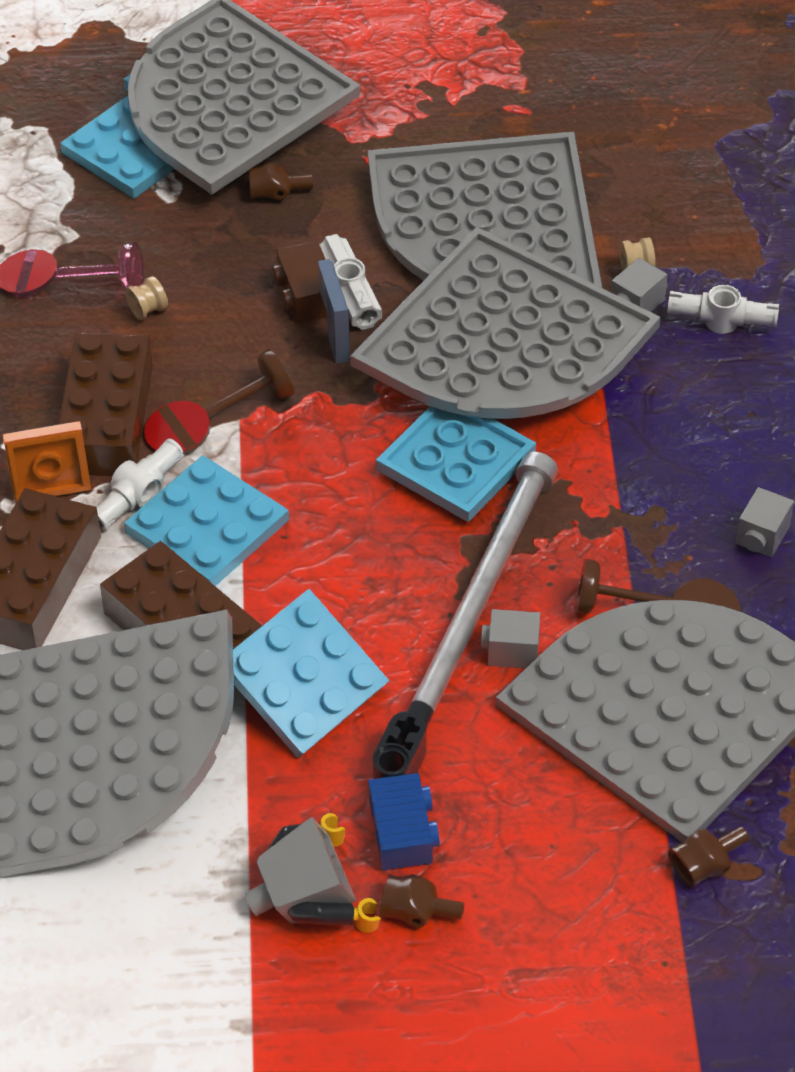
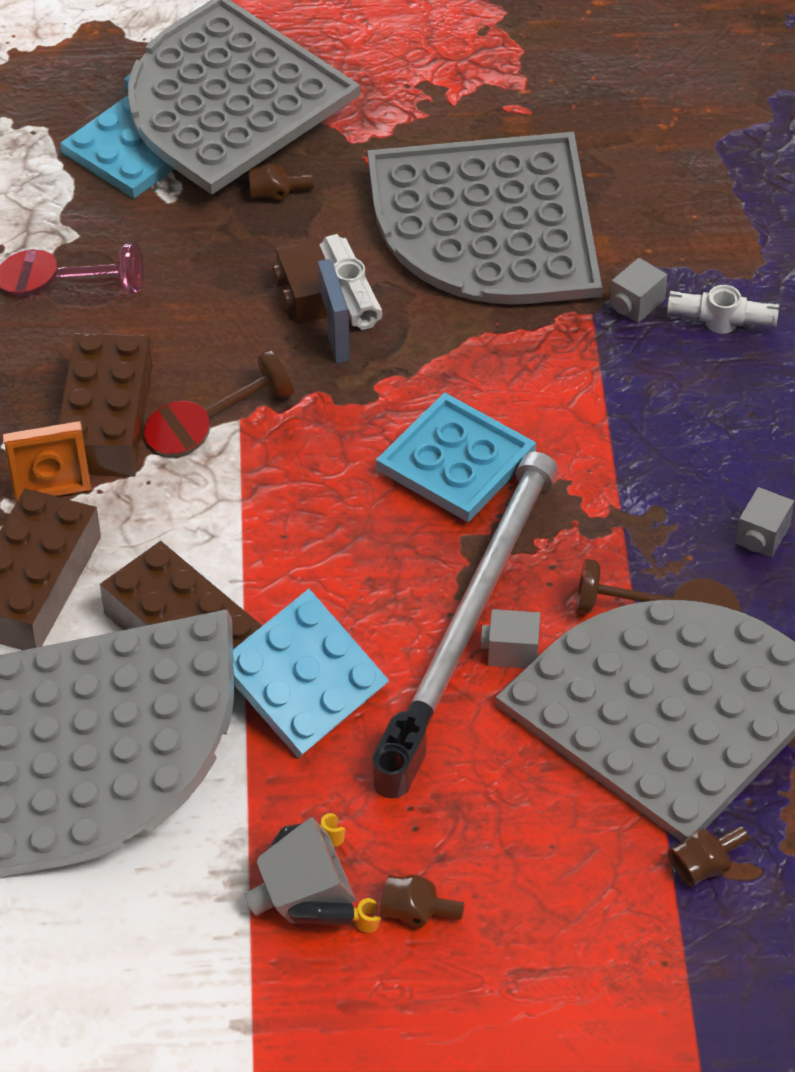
white pin [96,438,184,531] -> none
medium azure plate [124,455,289,586] -> none
tan wheel [125,276,168,321] -> none
light grey plate [351,227,661,419] -> none
blue brick [368,772,440,871] -> none
tan wheel [619,237,655,271] -> none

